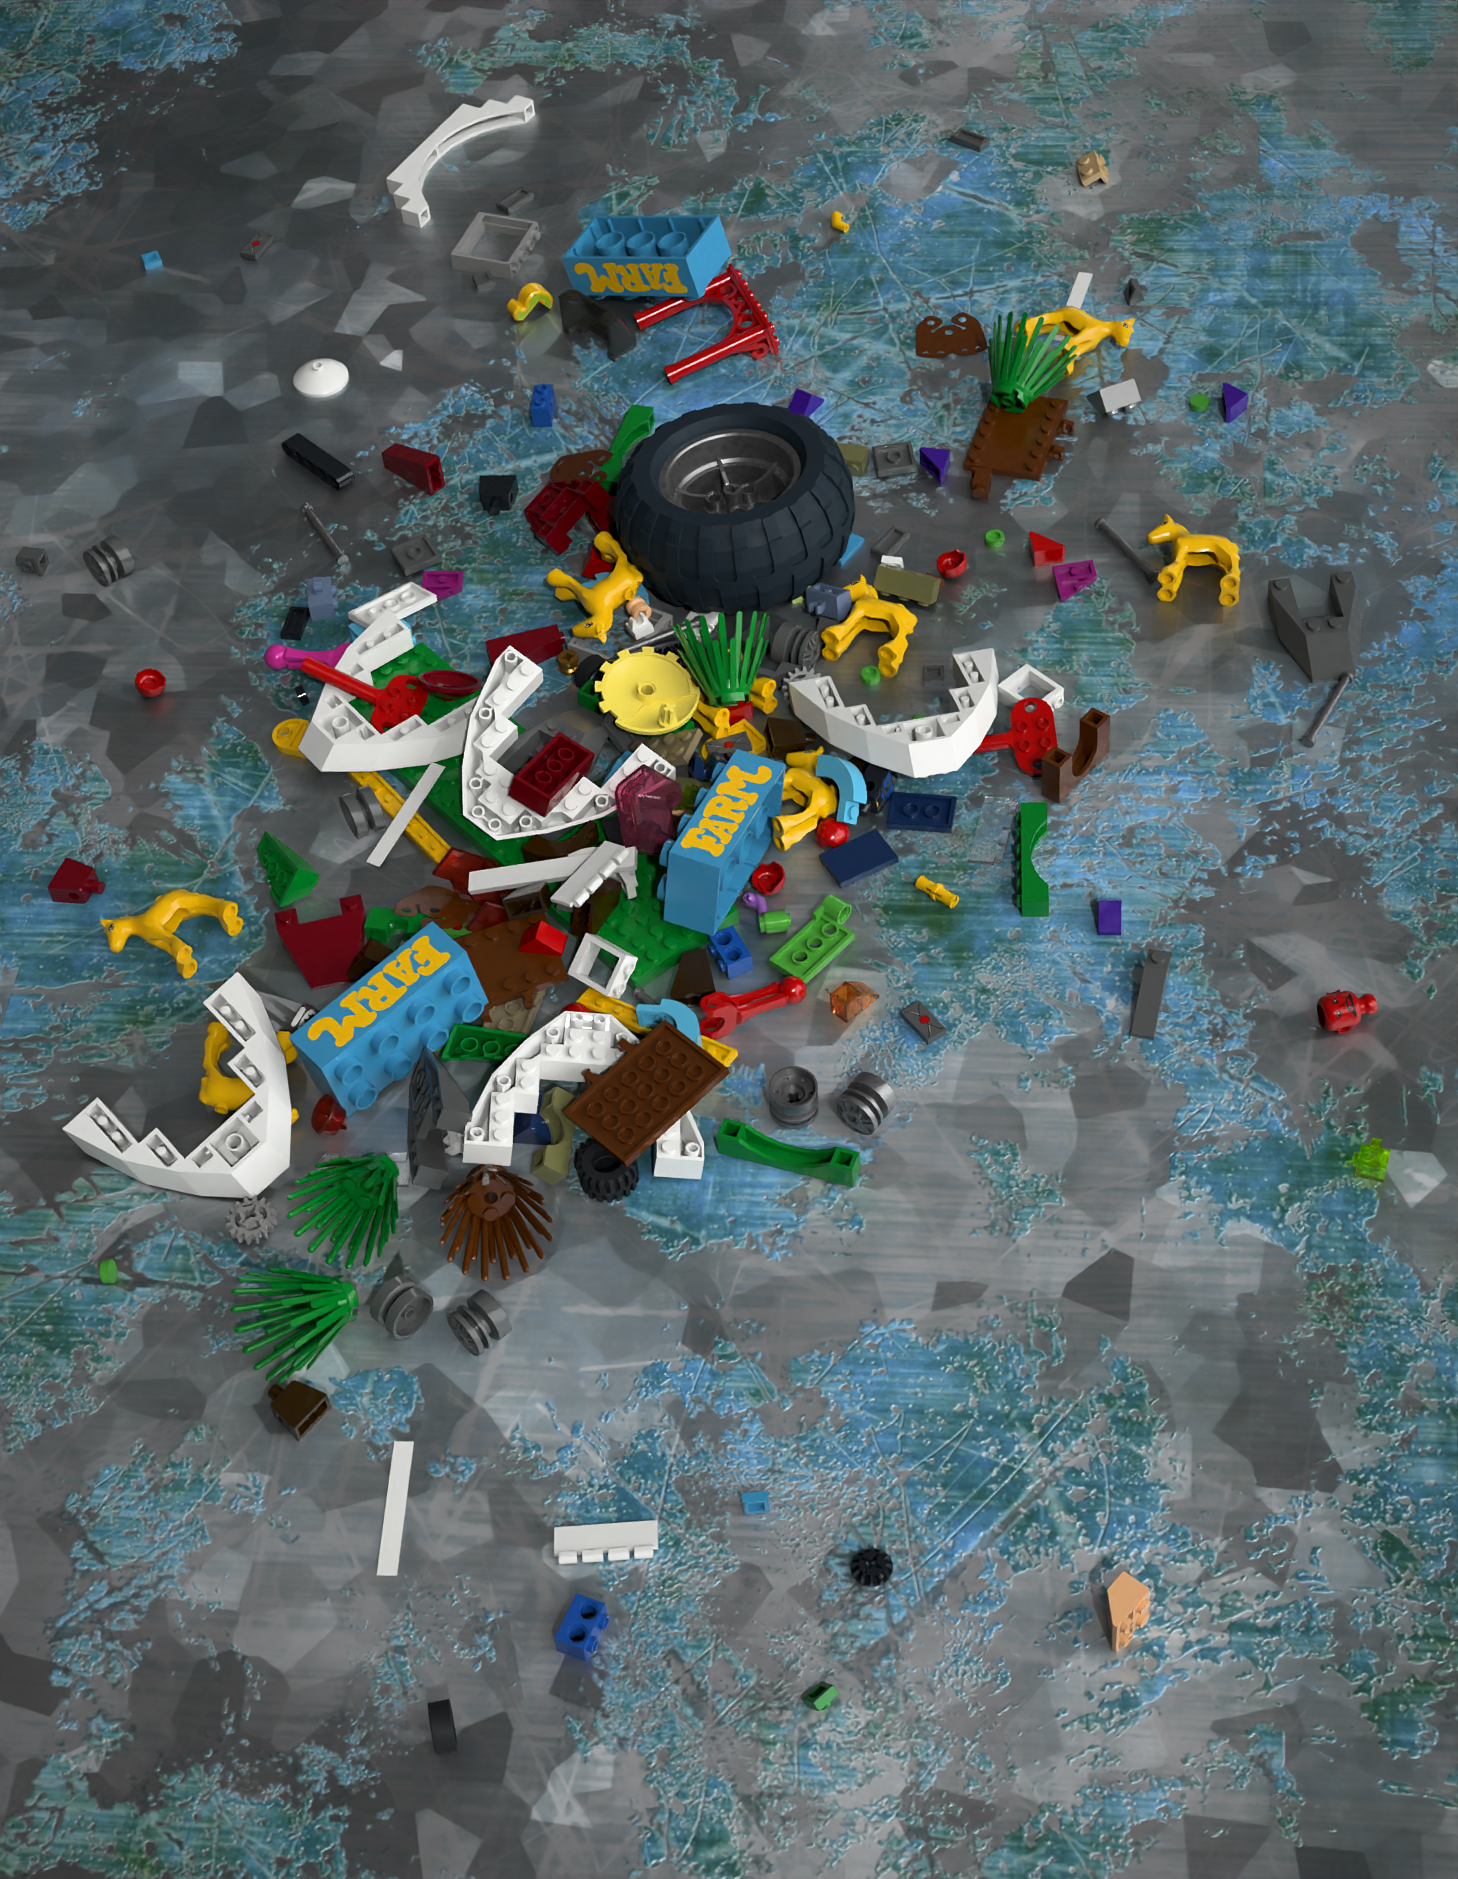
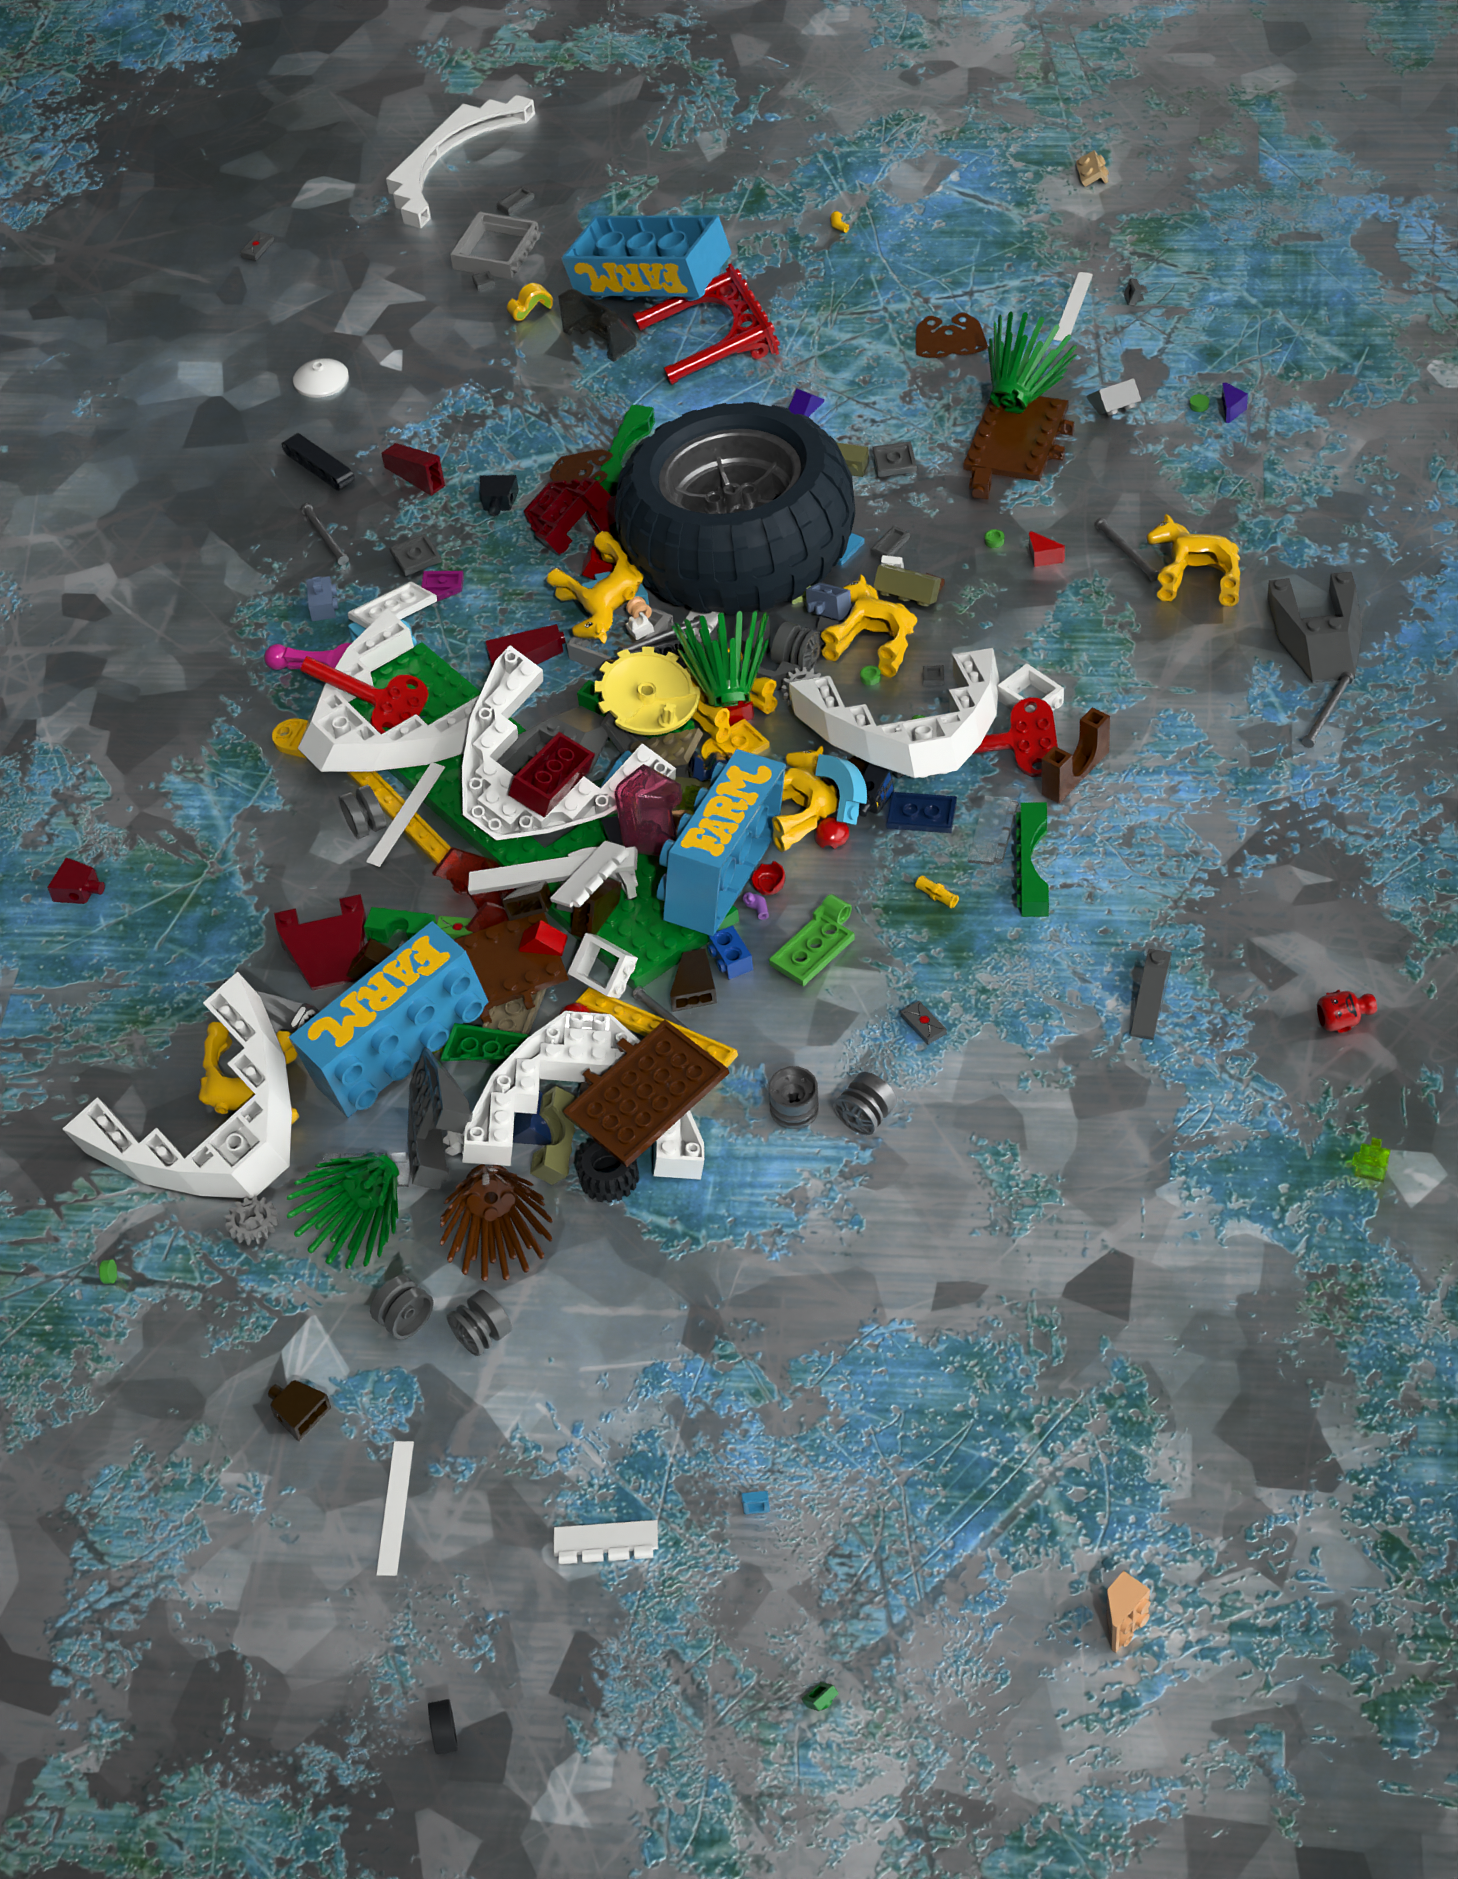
dark grey brick [15,547,49,577] -> none
dark grey wheel [83,535,135,587] -> none
yellow animal [100,888,244,979] -> none
red hair [135,668,166,698] -> none
dark azure tile [140,251,163,270] -> none
green plant [231,1267,359,1384] -> none
green wedge [256,831,320,907] -> none
black tile [280,606,310,641] -> none
black tile [295,685,310,706] -> none
clear red piece [311,1094,348,1136] -> none
reddish brown piece [394,885,489,929] -> none
dark red dish [418,670,481,701] -> none
dark brown arch [522,820,599,863] -> none
blue brick [530,384,556,427] -> none
blue brick [554,1593,610,1661] -> none
pearl gold wheel [558,650,580,676] -> none
black tyre [574,654,605,689] -> none
medium azure arch [636,998,702,1048] -> none
red piece [699,976,807,1040] -> none
dark grey tile [705,731,753,756] -> none
green arch [716,1118,861,1188] -> none
bright green brick [758,909,792,934] -> none
dark brown torso [764,717,816,761] -> none
dark blue tile [819,829,898,888] -> none
clear orange slope [830,981,879,1023] -> none
black gear [851,1546,893,1587] -> none
dark purple slope [919,447,950,485] -> none
red hair [937,549,967,578] -> none
dark grey tile [951,128,990,152] -> none
yellow animal [1013,306,1135,378] -> none
magenta wing [1052,560,1097,602] -> none
dark purple slope [1098,898,1122,935] -> none

